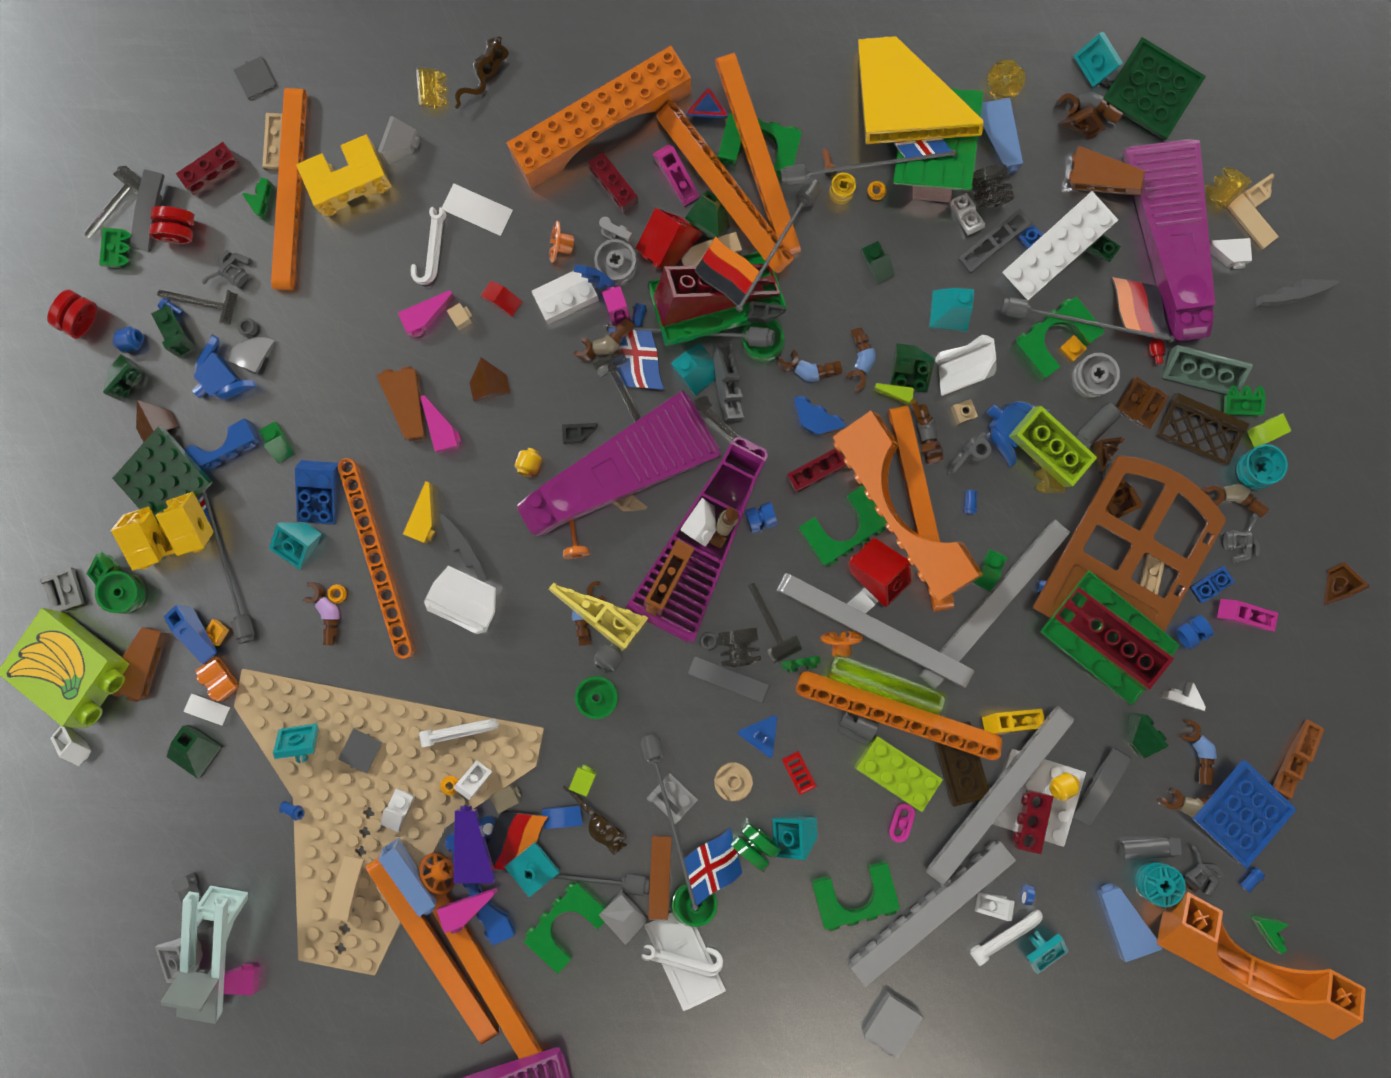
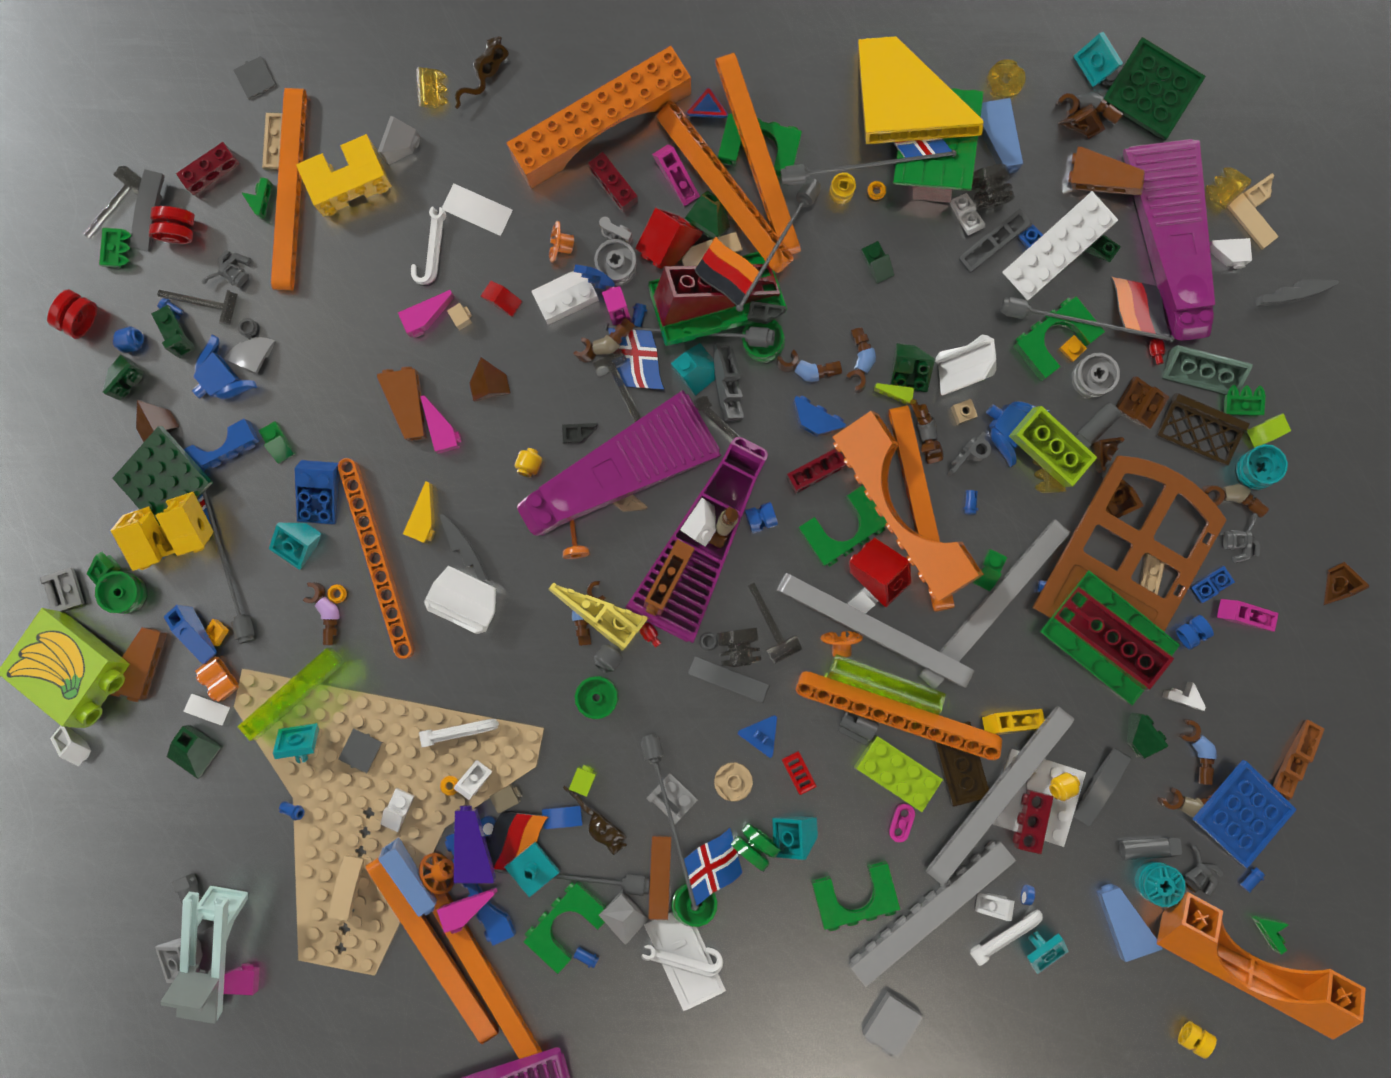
green plate [781,656,821,673] -> none
dark orange piece [822,148,837,177] -> none
teal slope [929,288,974,332] -> none
none -> clear neon green brick [237,648,345,741]
none -> blue pin [573,947,599,968]
none -> red cylinder [639,623,662,648]
none -> yellow wheel [1178,1021,1217,1059]

